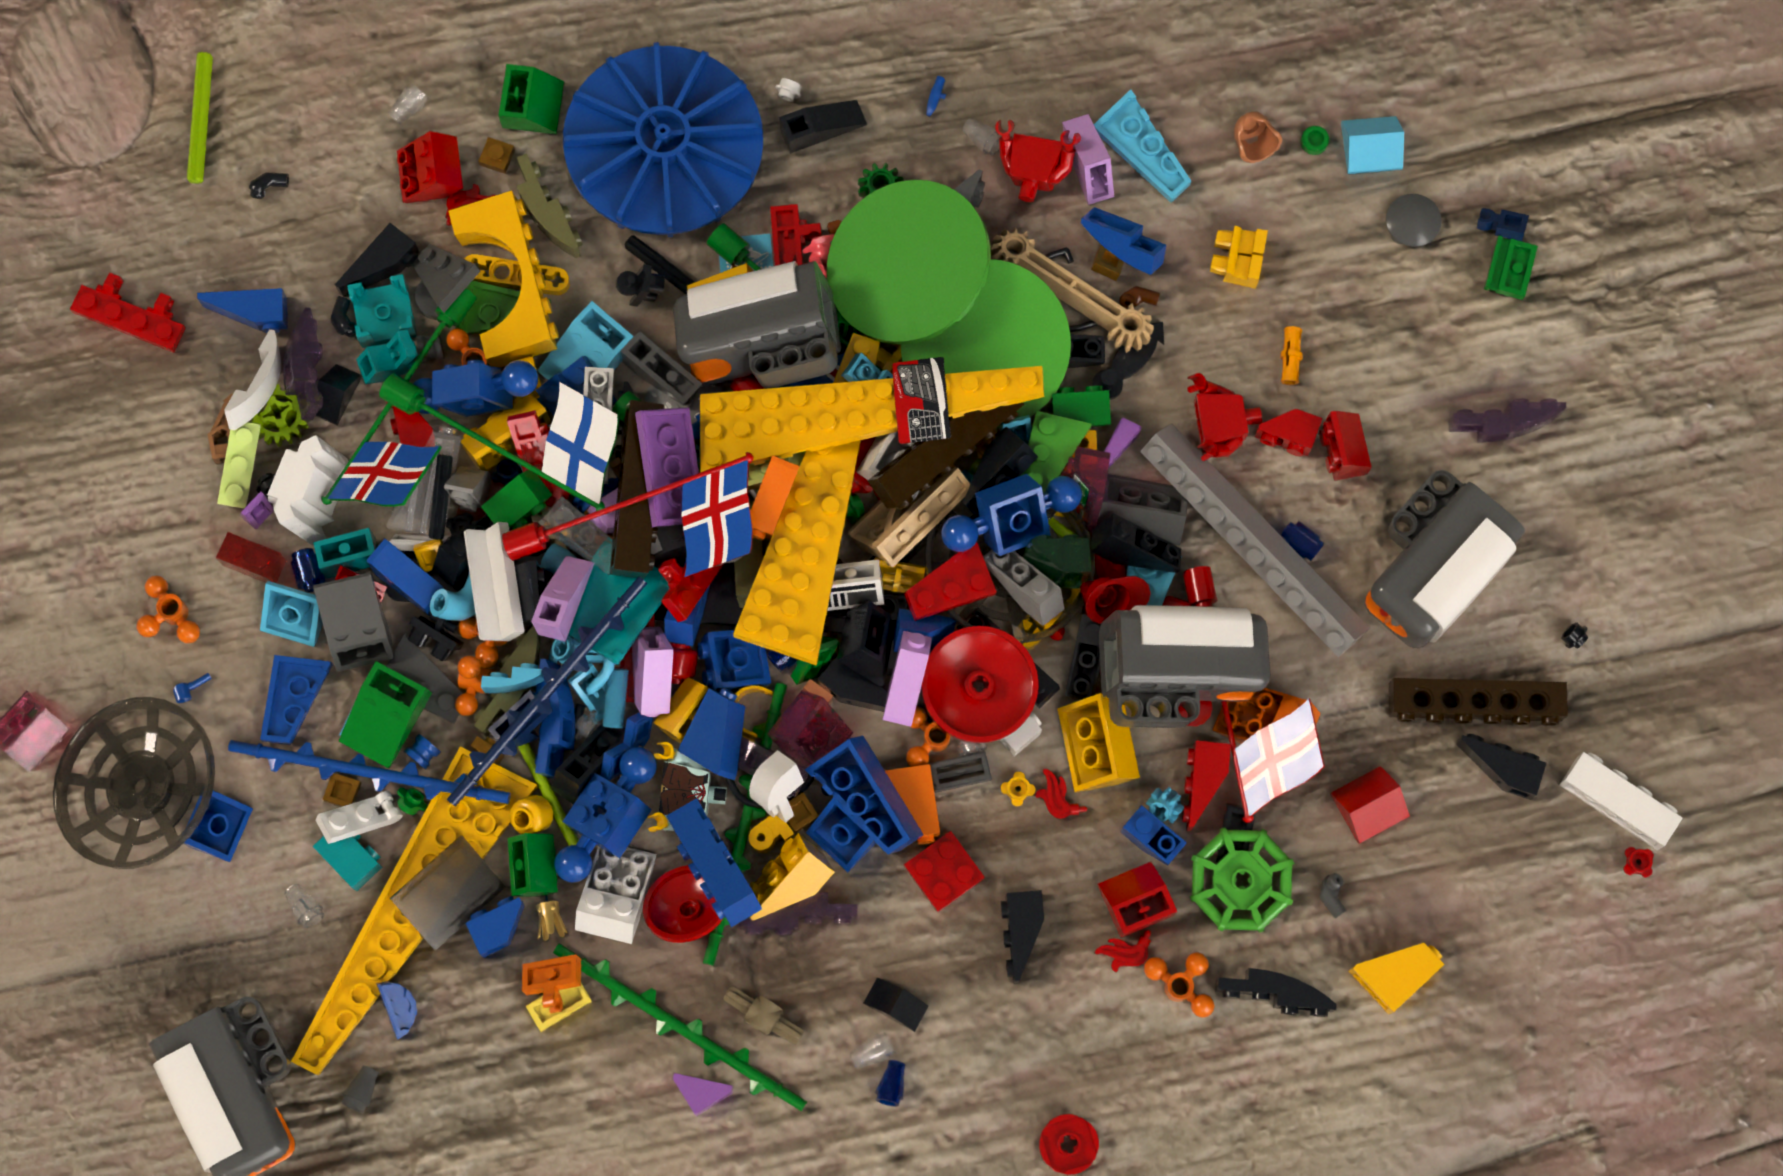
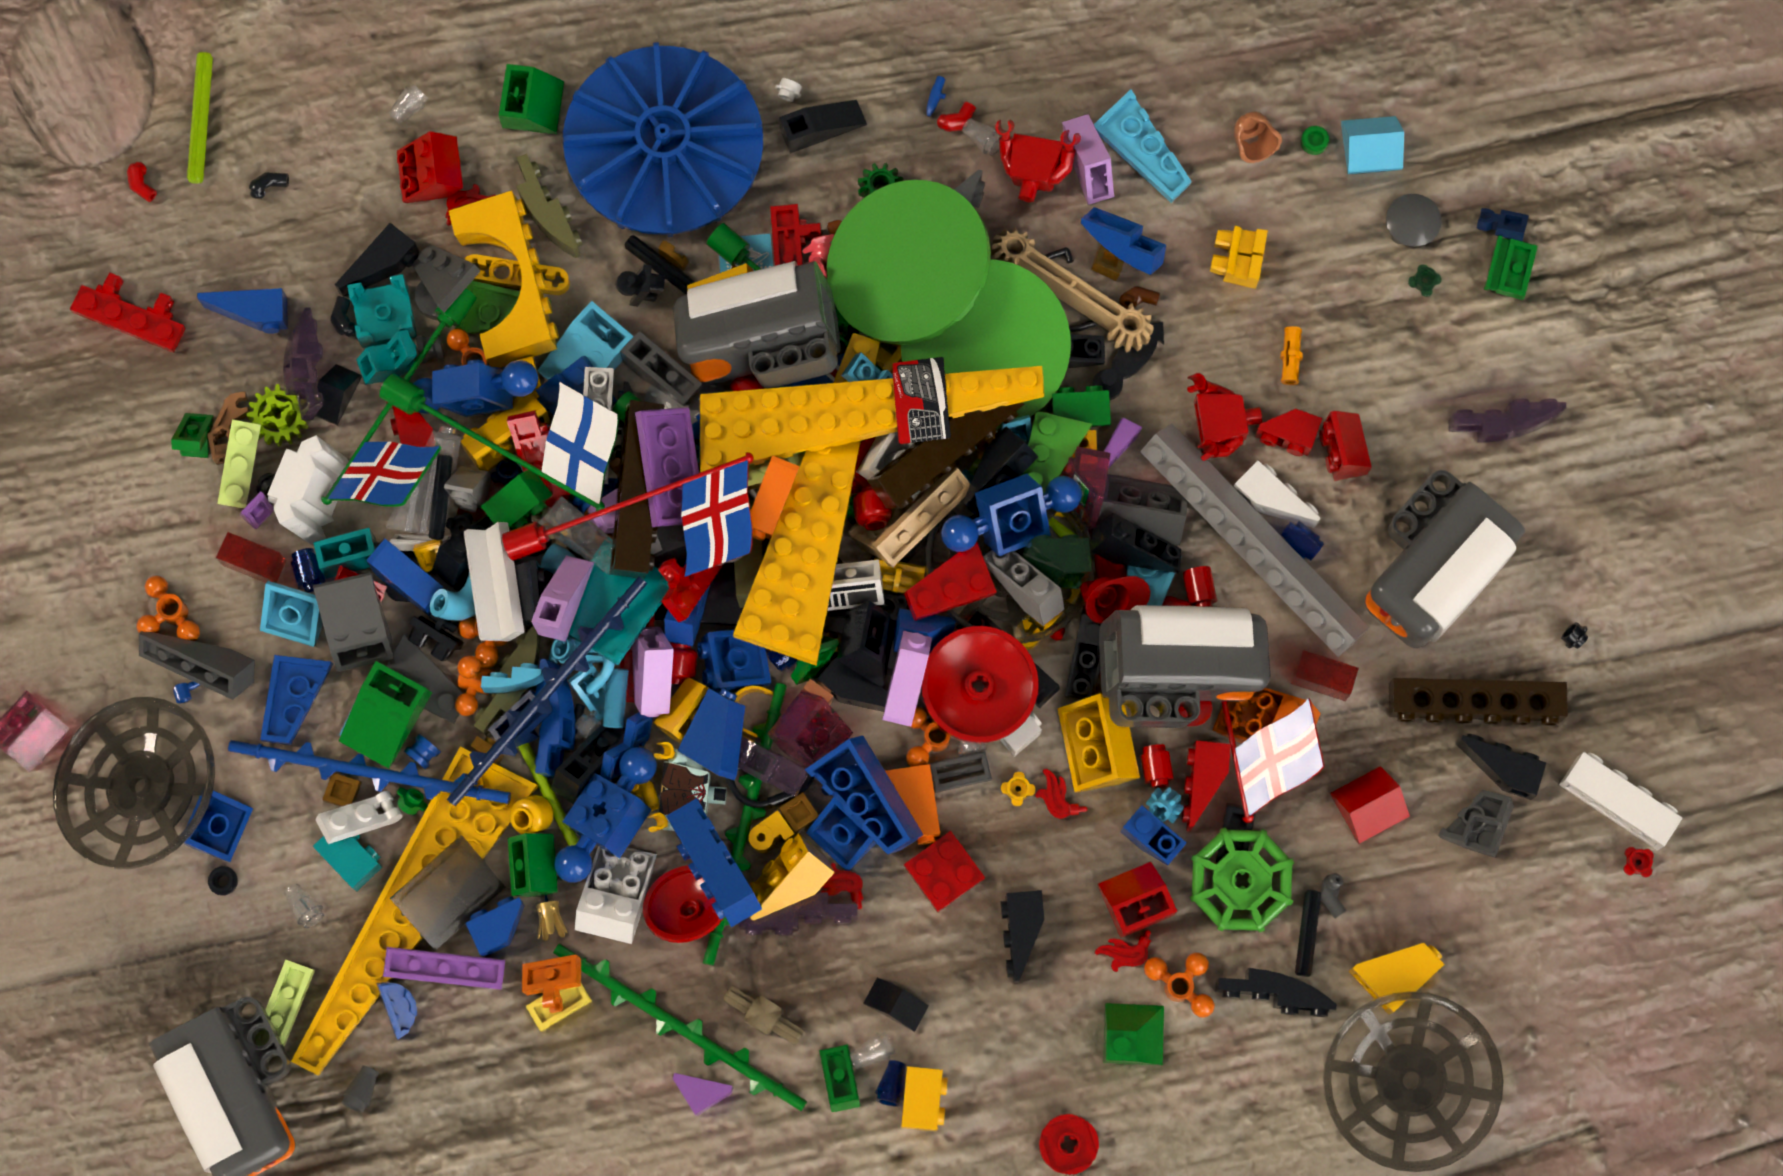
white slope [224,329,281,430] -> none
pearl gold plate [478,137,515,174] -> none
white brick [749,750,804,823] -> none
none -> red arm [127,162,157,202]
none -> dark grey slope [139,631,255,700]
none -> green slope [171,413,214,458]
none -> black plate [208,866,238,896]
none -> yellowish green plate [255,960,315,1047]
none -> medium lavender tile [383,947,505,990]
none -> yellow arm [631,781,660,811]
none -> pearl gold tile [658,240,689,271]
none -> green slope [819,1044,860,1112]
none -> red piece [820,863,864,910]
none -> red head [853,486,892,531]
none -> yellow brick [901,1066,948,1132]
none -> red arm [937,102,976,132]
none -> green slope [1103,1003,1164,1066]
none -> red brick [1141,744,1174,788]
none -> white slope [1233,461,1321,528]
none -> clear red brick [1291,650,1359,702]
none -> black axle [1295,890,1321,977]
none -> clear smoke dish [1323,991,1504,1172]
none -> clear green plate [1408,264,1442,297]
none -> dark grey slope [1439,790,1514,858]

